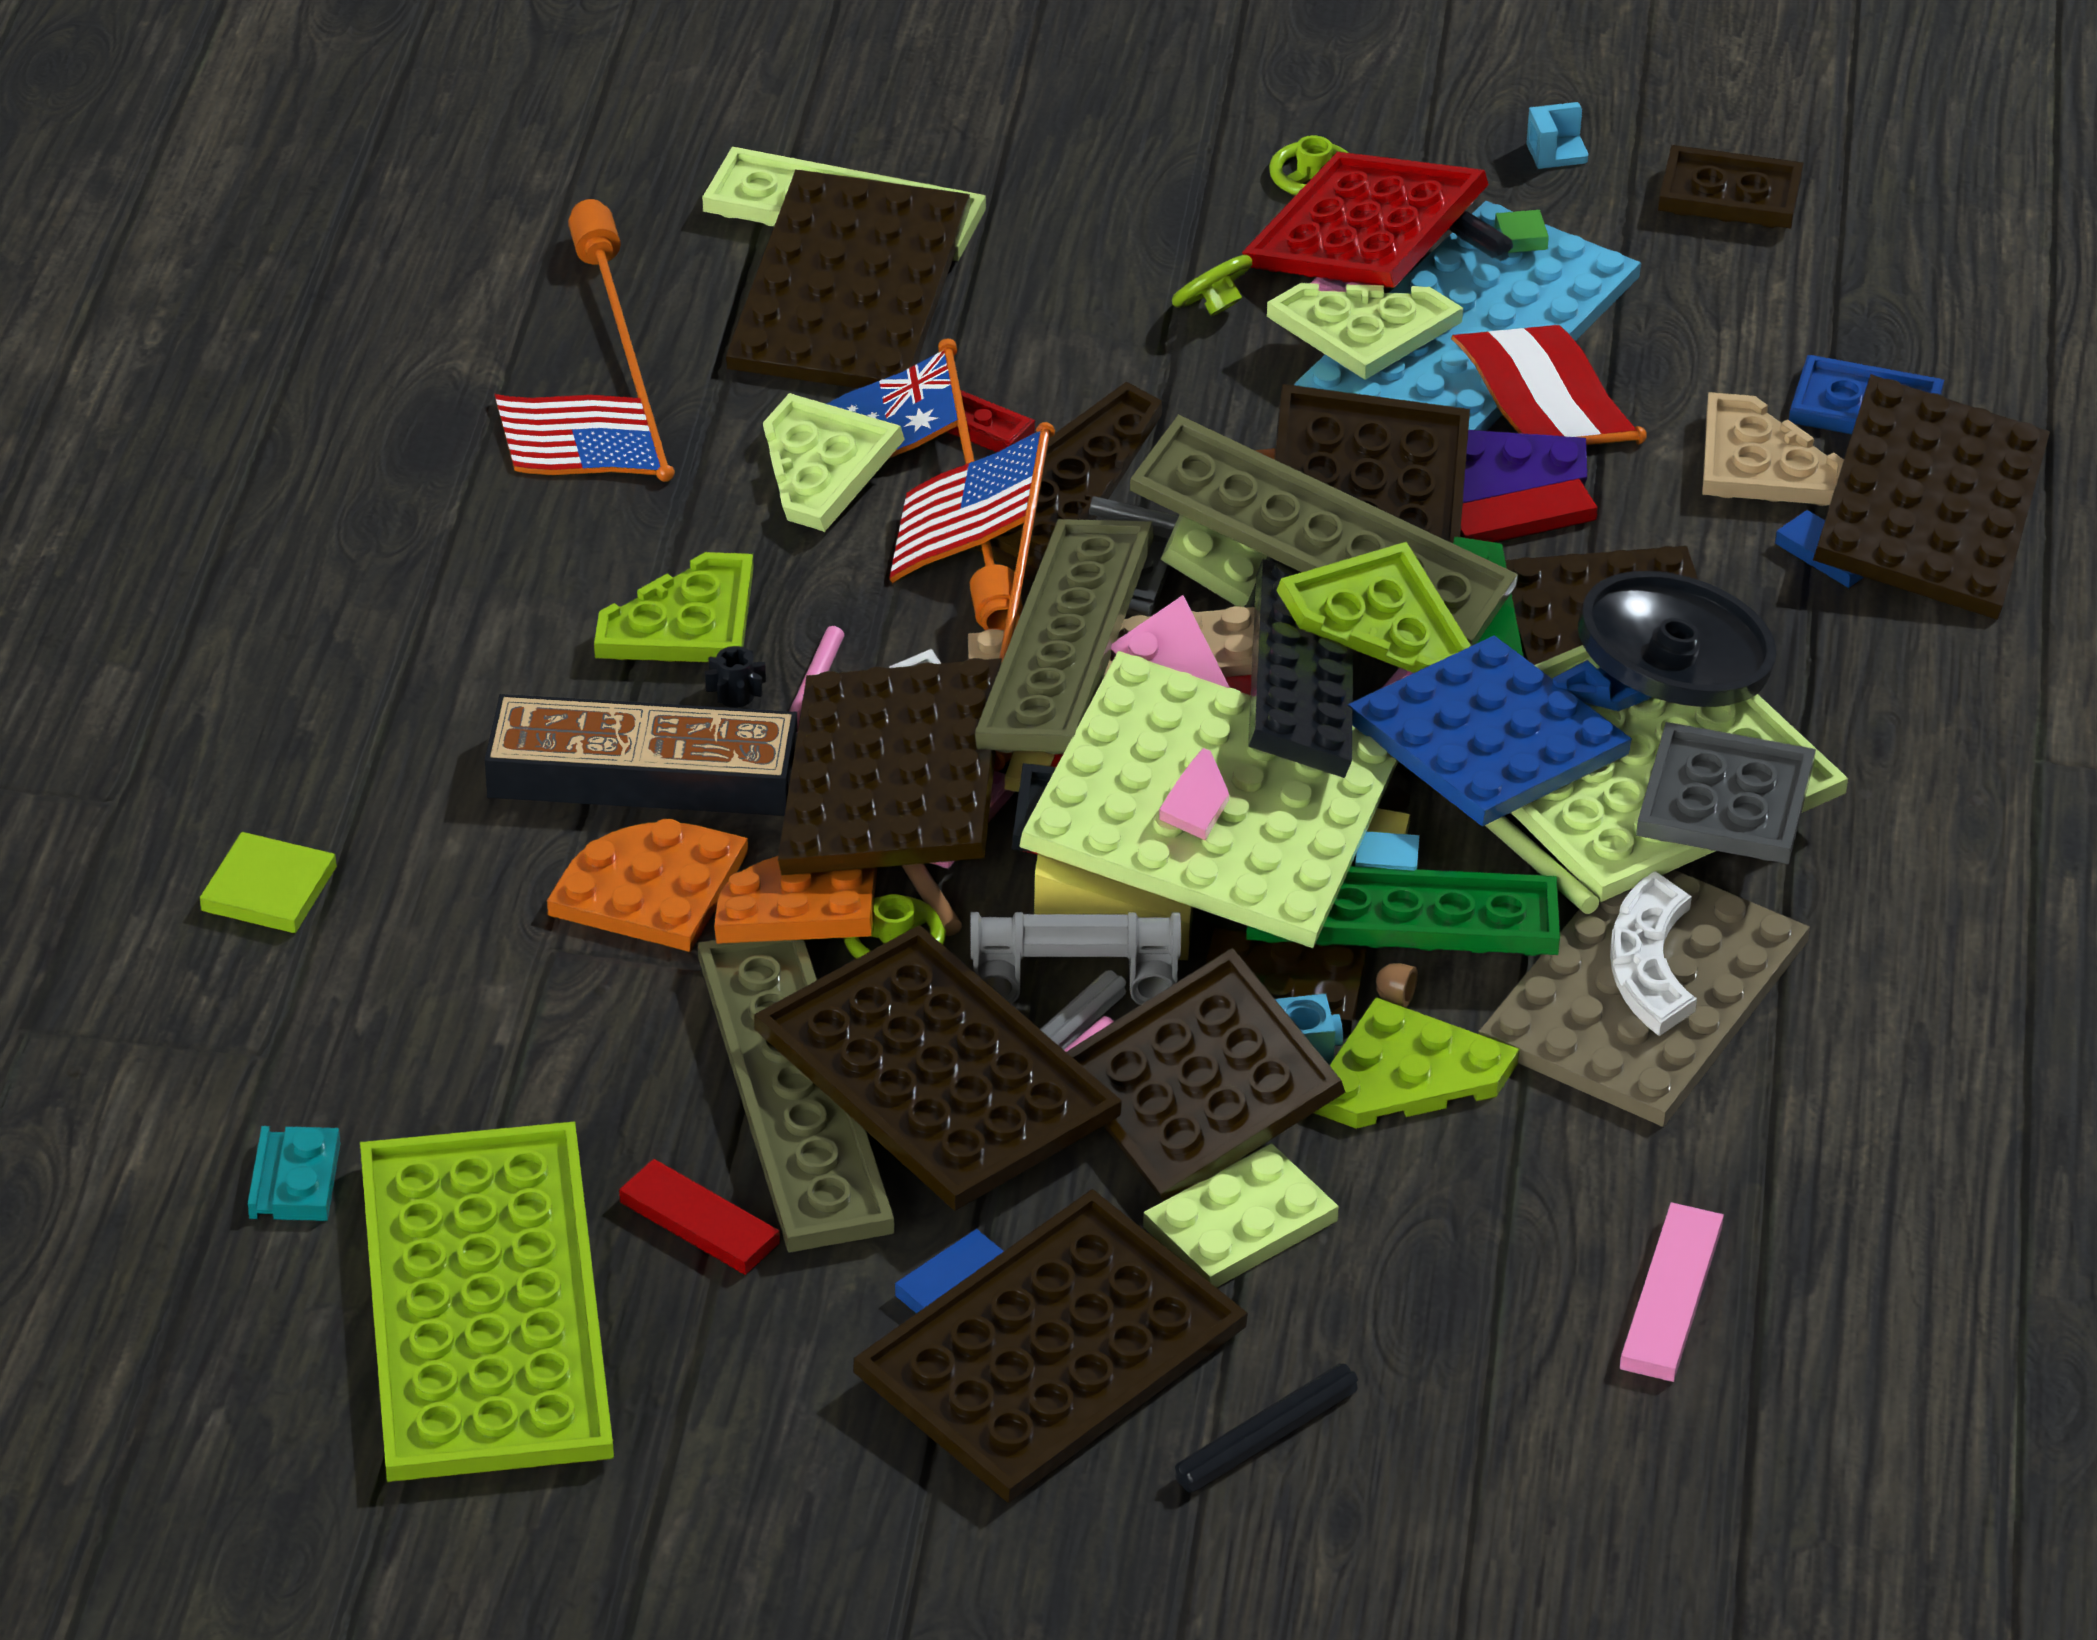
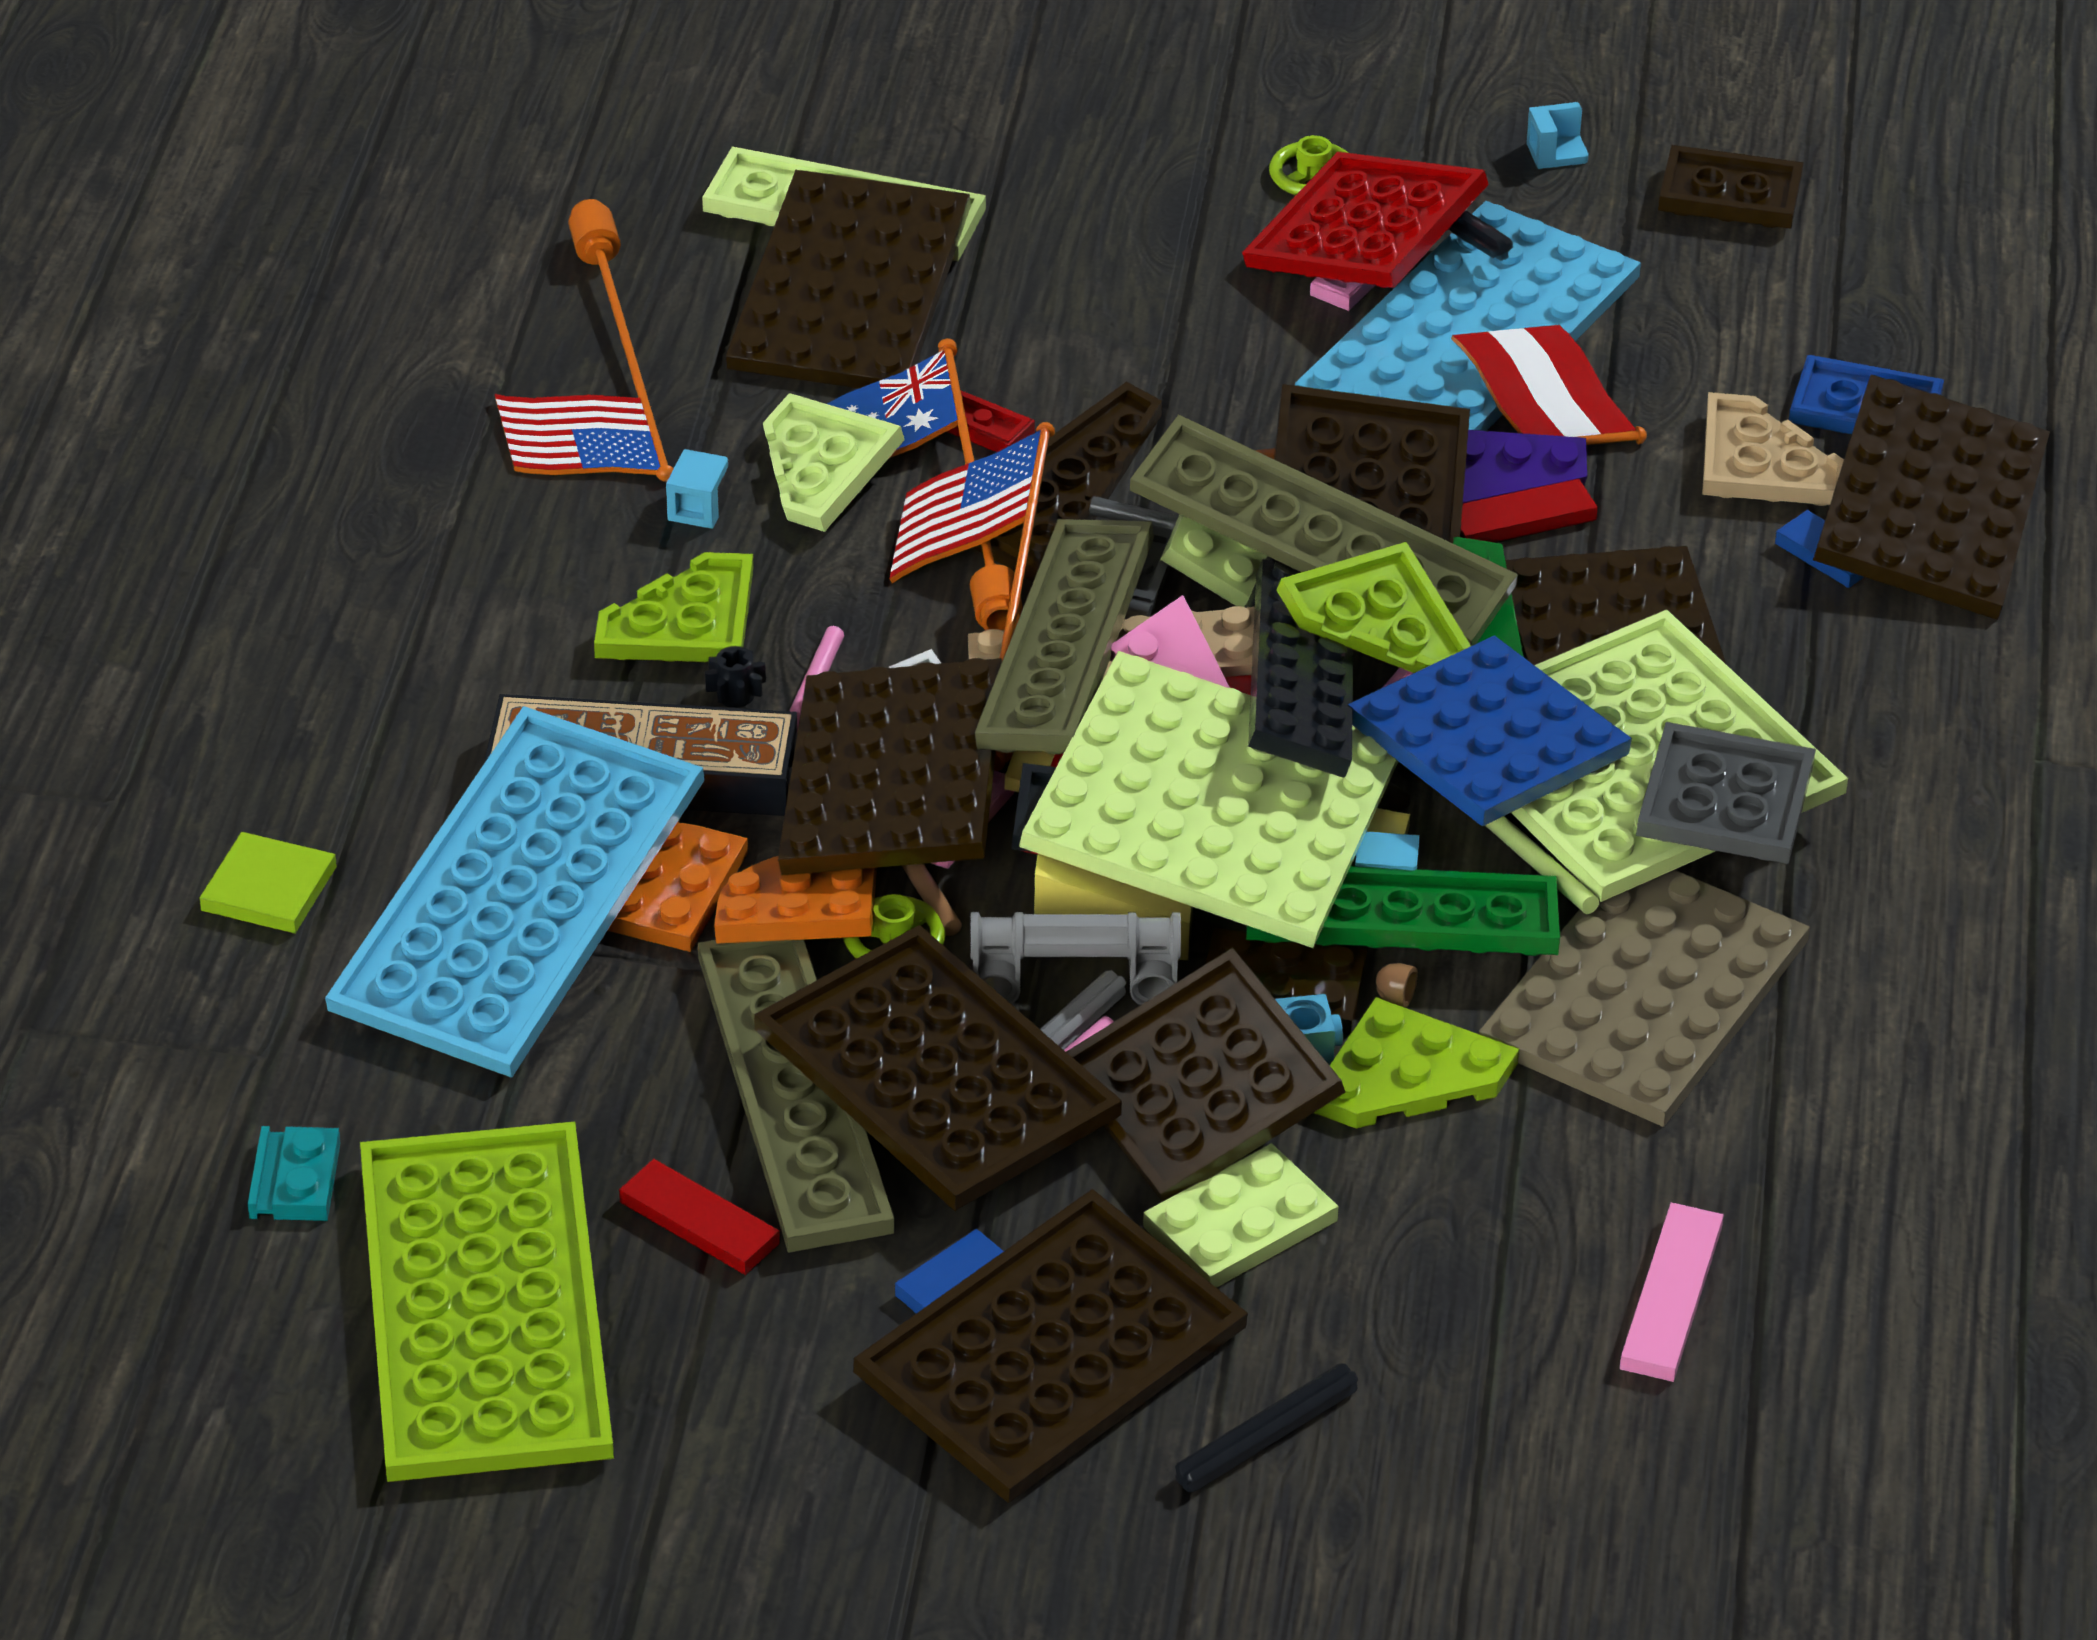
bright pink slope [1159,748,1229,840] -> none
lime piece [1172,255,1253,316] -> none
yellowish green plate [1267,283,1463,380] -> none
bright green tile [1494,210,1549,253] -> none
blue slope [1553,660,1652,711] -> none
black dish [1578,571,1776,707] -> none
white tile [1610,871,1697,1036] -> none
none -> medium azure plate [325,706,704,1078]
none -> medium azure panel [666,449,728,529]

